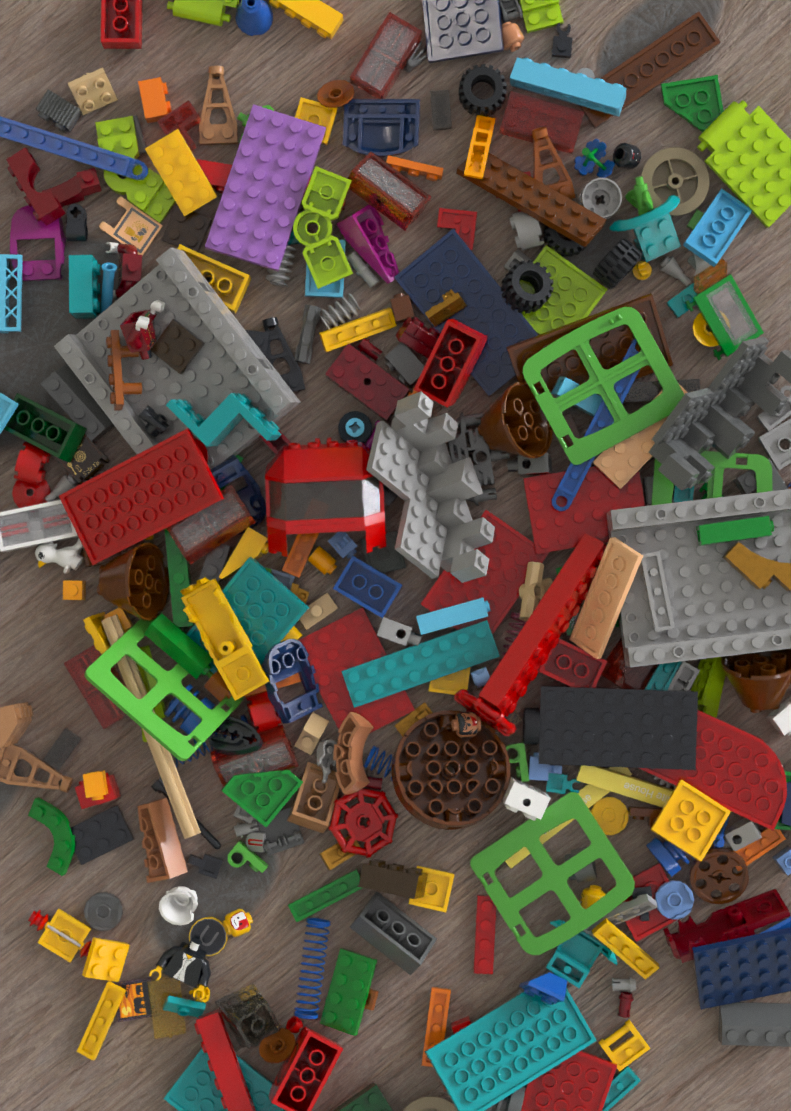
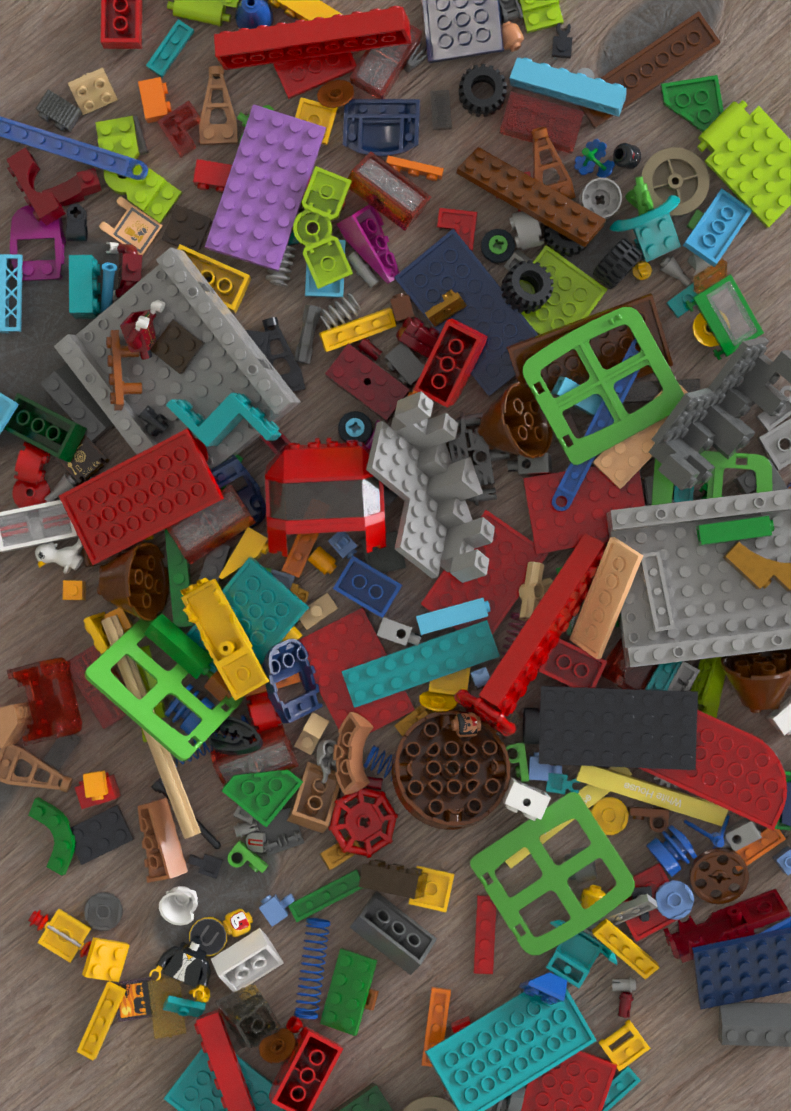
yellow plate [145,129,218,216] -> none
light orange slope [464,115,496,179] -> none
yellow plate [650,779,731,862] -> none
none -> clear red windscreen [7,657,82,746]
none -> teal plate [146,19,194,78]
none -> white slope [211,928,284,994]
none -> red brick [214,6,411,70]
none -> medium blue brick [259,893,295,927]
none -> red plate [273,52,358,100]
none -> yellow dish [419,691,457,712]
none -> black wheel [481,229,515,263]

